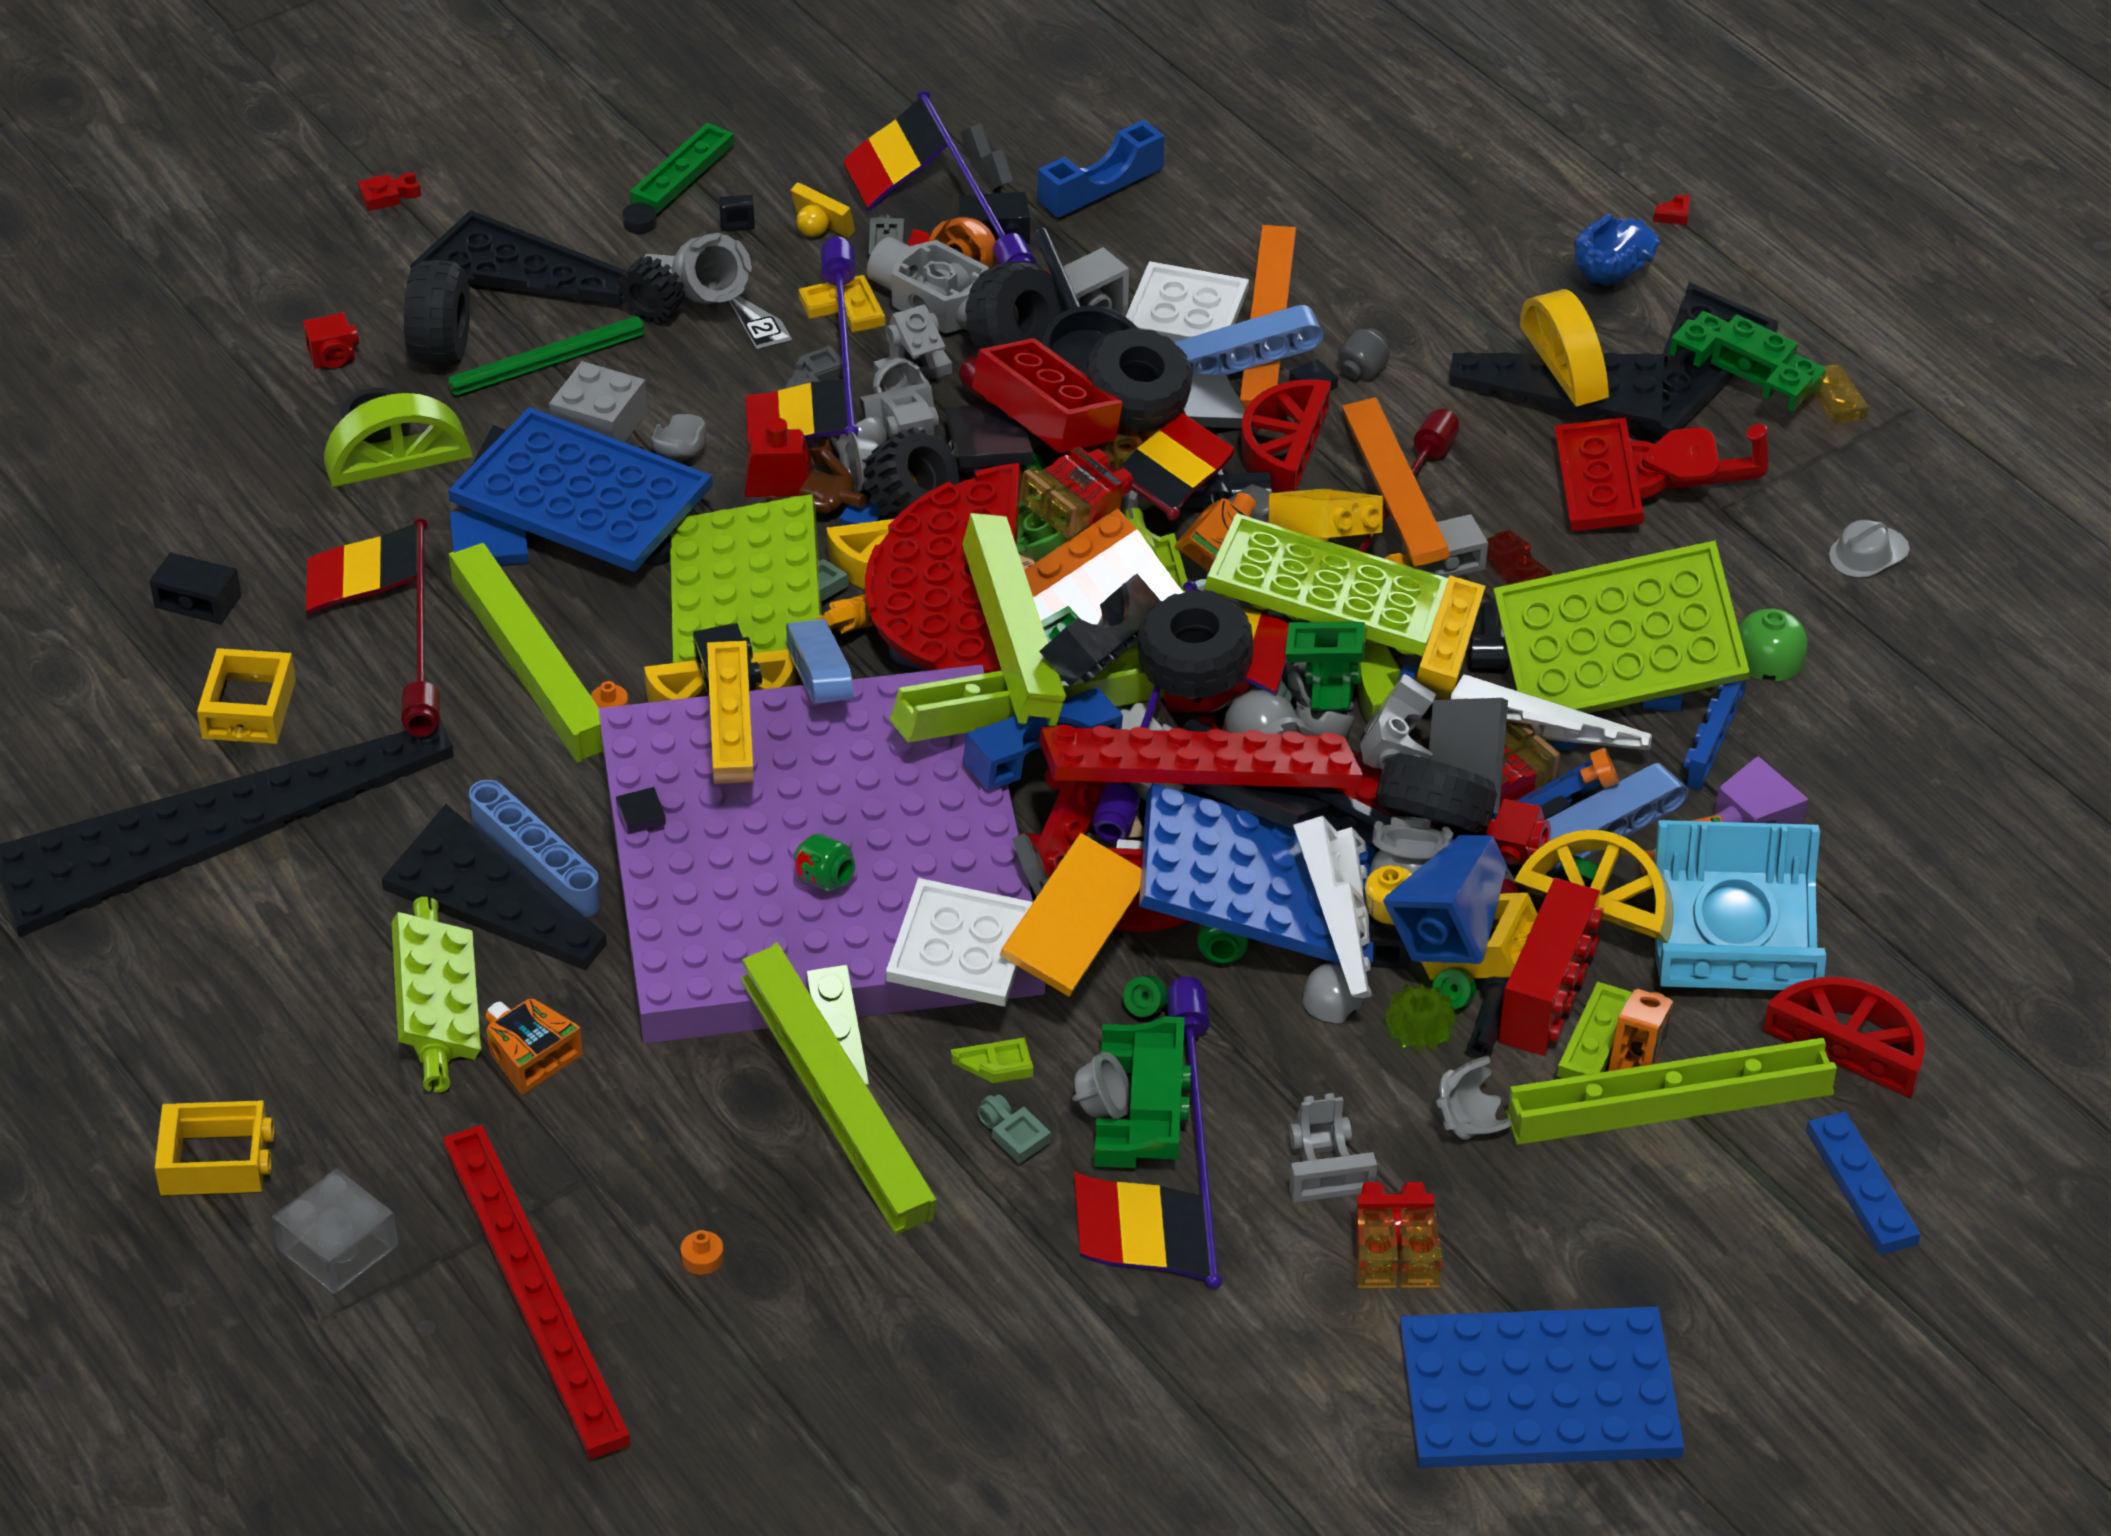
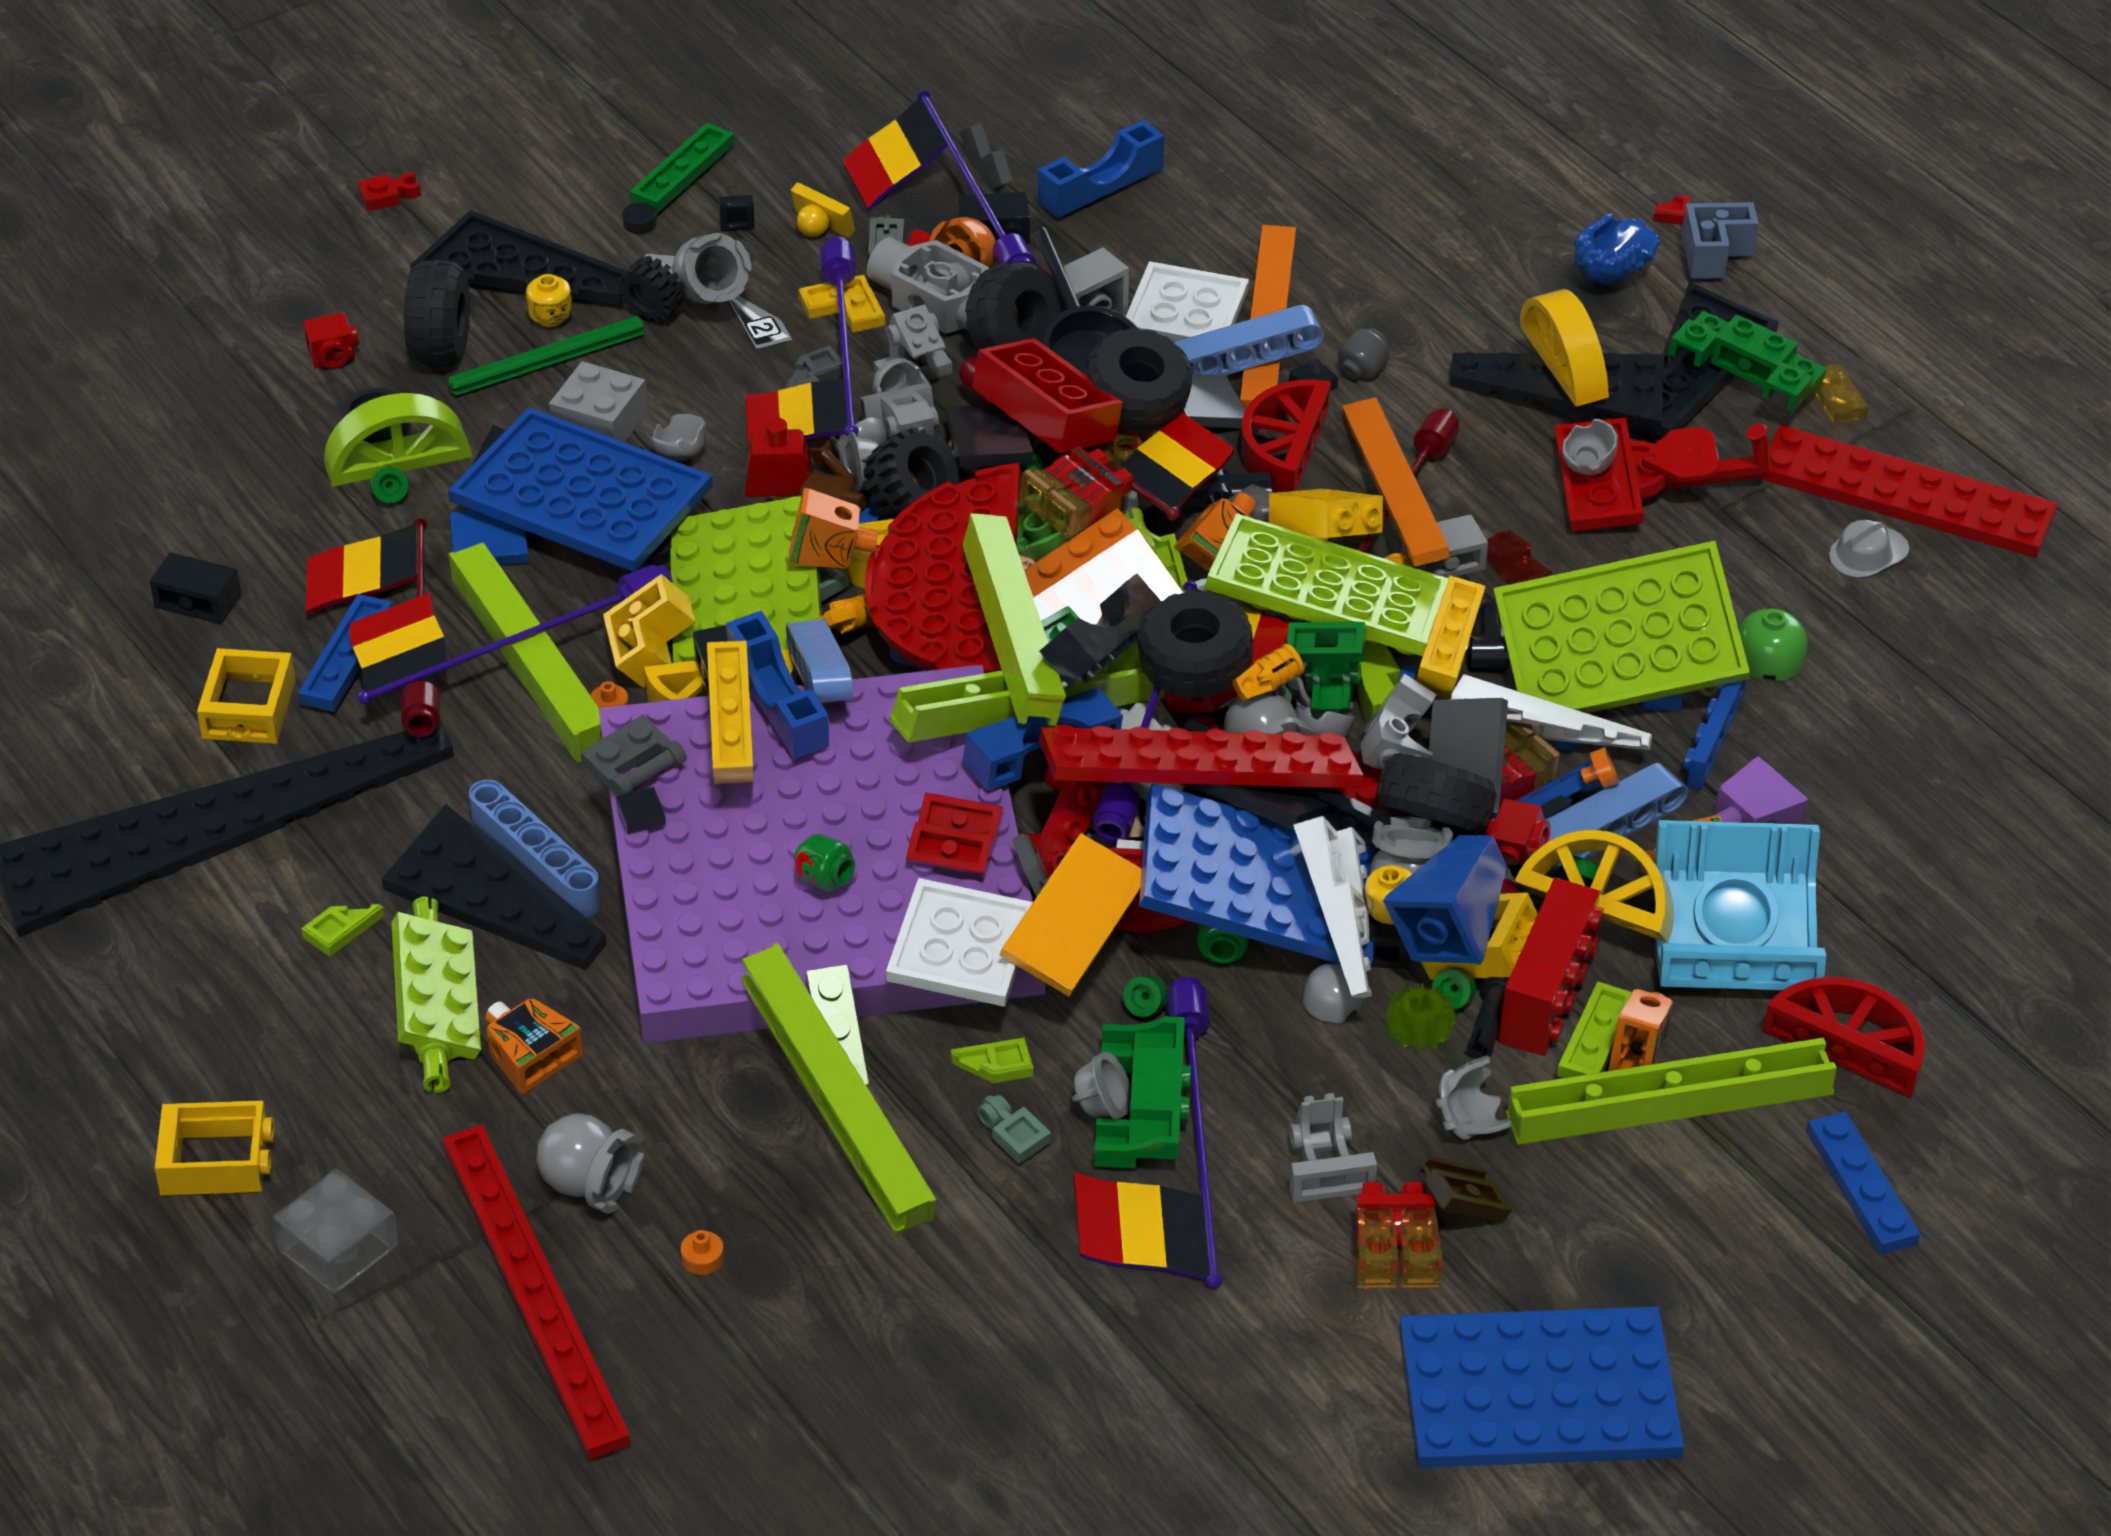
none -> blue plate [297,594,393,712]
none -> lime tile [301,904,384,957]
none -> flag [349,565,673,704]
none -> green tile [370,466,408,503]
none -> yellow head [526,274,573,327]
none -> light grey tile [536,1113,645,1214]
none -> dark grey plate [581,714,687,796]
none -> yellow brick [603,574,695,688]
none -> blue arch [726,611,829,759]
none -> orange torso [787,488,878,568]
none -> red slope [906,792,1004,875]
none -> light orange hinge [1232,644,1304,701]
none -> dark brown plate [1416,1155,1512,1223]
none -> light grey hair [1562,419,1618,475]
none -> sand blue brick [1682,202,1759,279]
none -> red plate [1758,425,2058,558]

